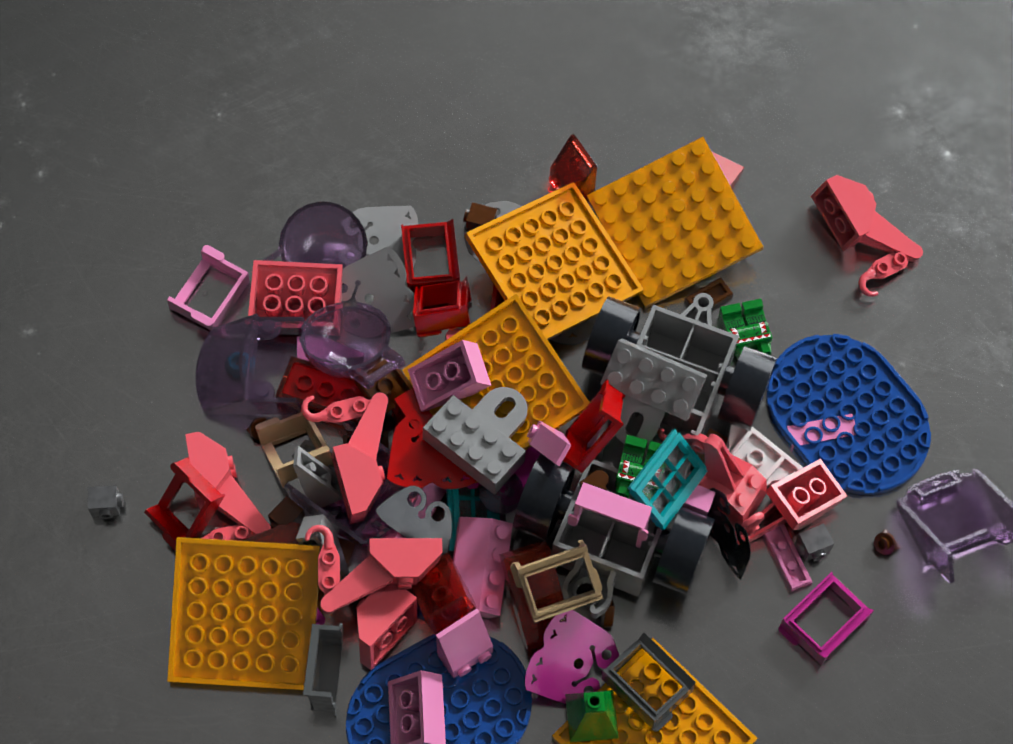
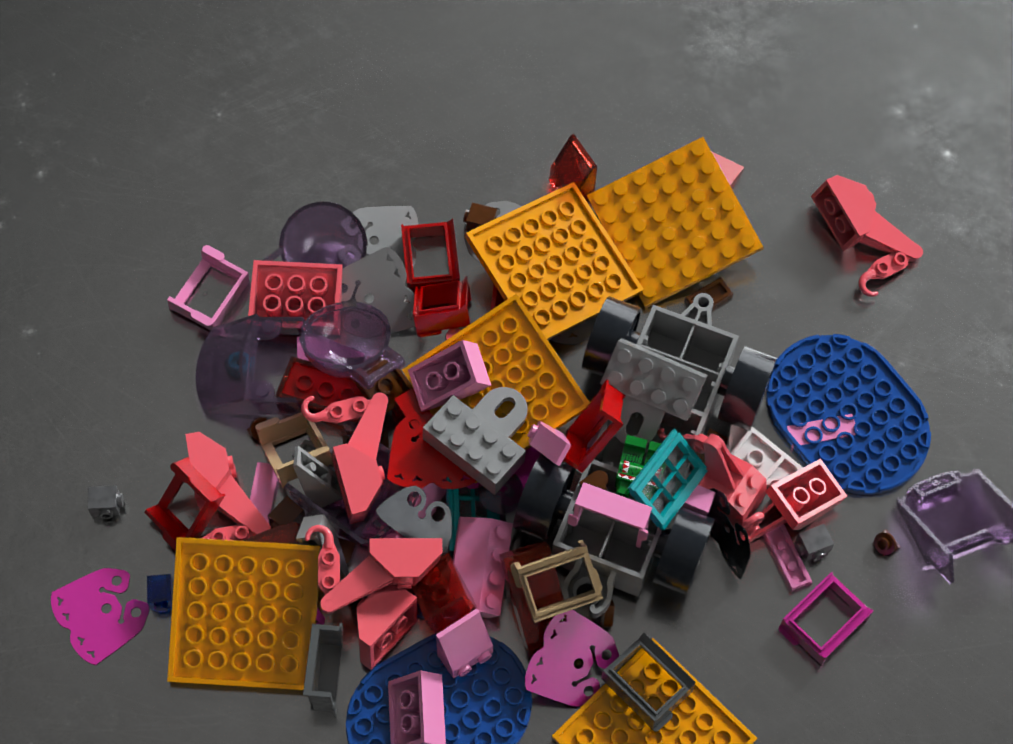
green slope [565,690,619,743] -> none
green hips [718,298,772,360] -> none
none -> dark pink piece [51,568,149,665]
none -> clear blue brick [147,574,174,612]
none -> bright pink tile [250,462,278,524]

